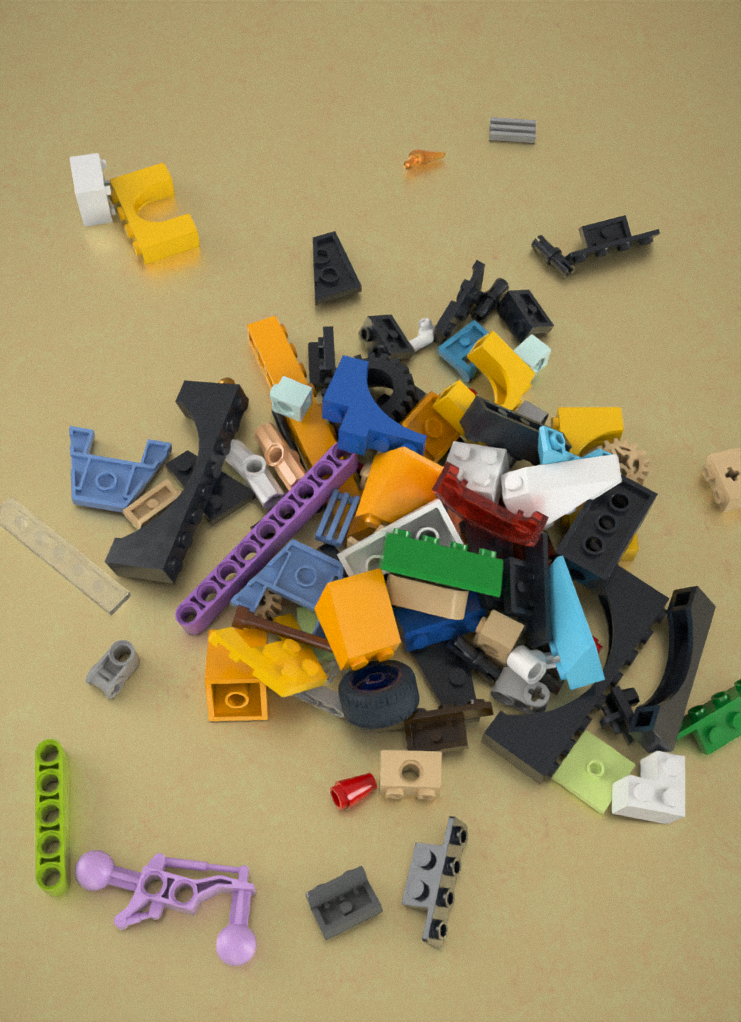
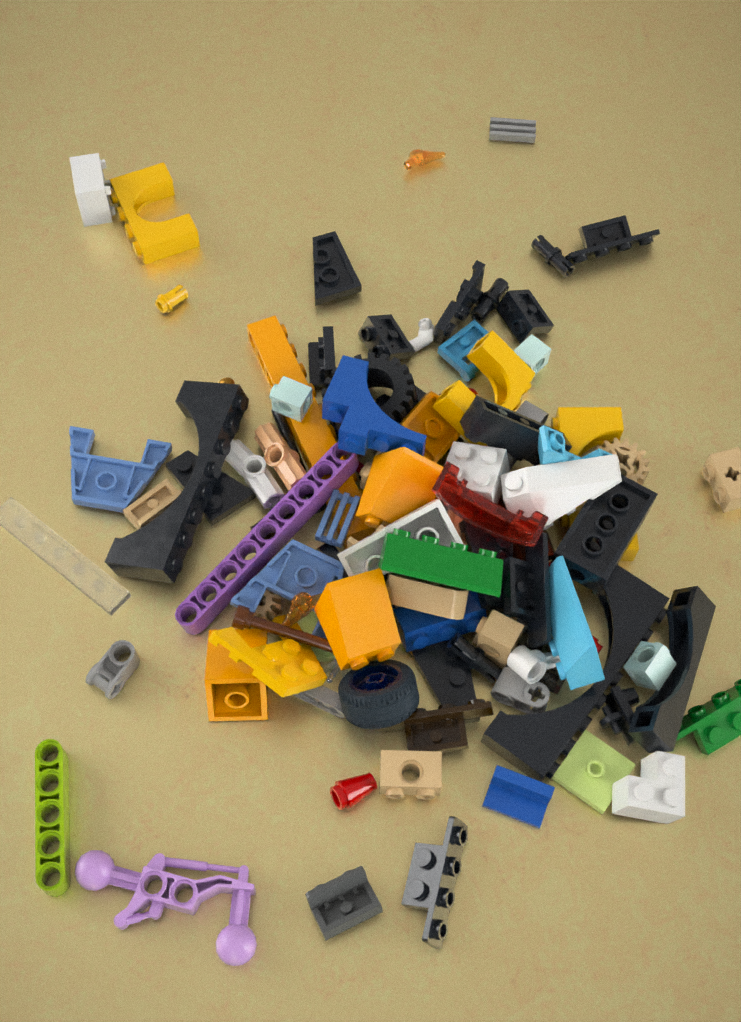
none -> yellow pin [155,284,188,313]
none -> clear orange animal [281,592,322,627]
none -> blue panel [482,765,555,829]
none -> light aqua brick [623,641,676,691]

